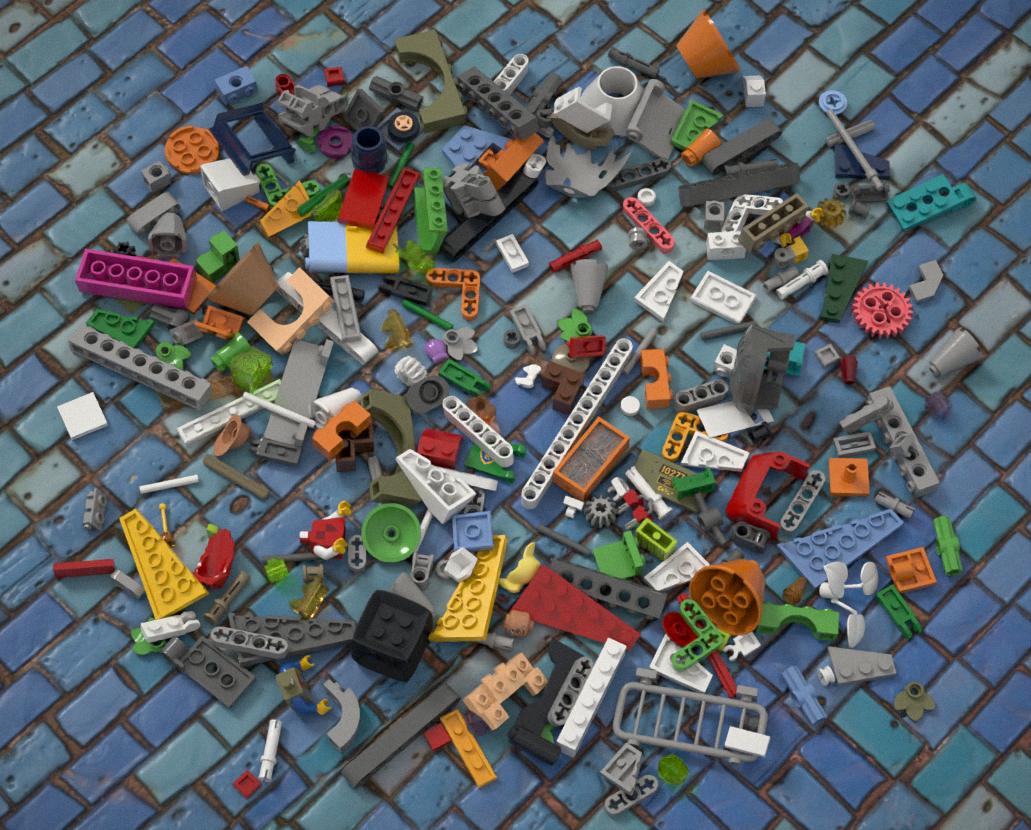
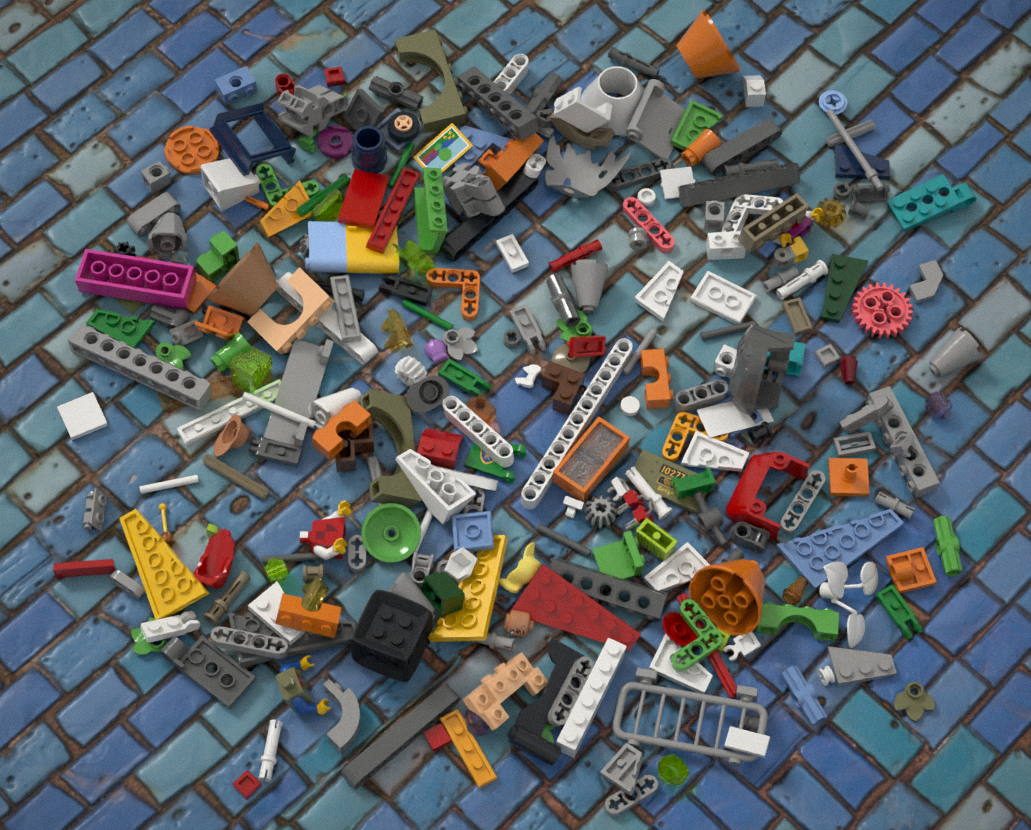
none -> clear light blue tile [170,246,191,266]
none -> white wing [248,581,305,645]
none -> orange arch [275,593,342,638]
none -> sticker [413,123,473,173]
none -> dark green brick [422,571,465,616]
none -> dark grey piece [546,274,580,327]
none -> white piece [660,167,695,200]
none -> dark tan tile [782,297,813,336]

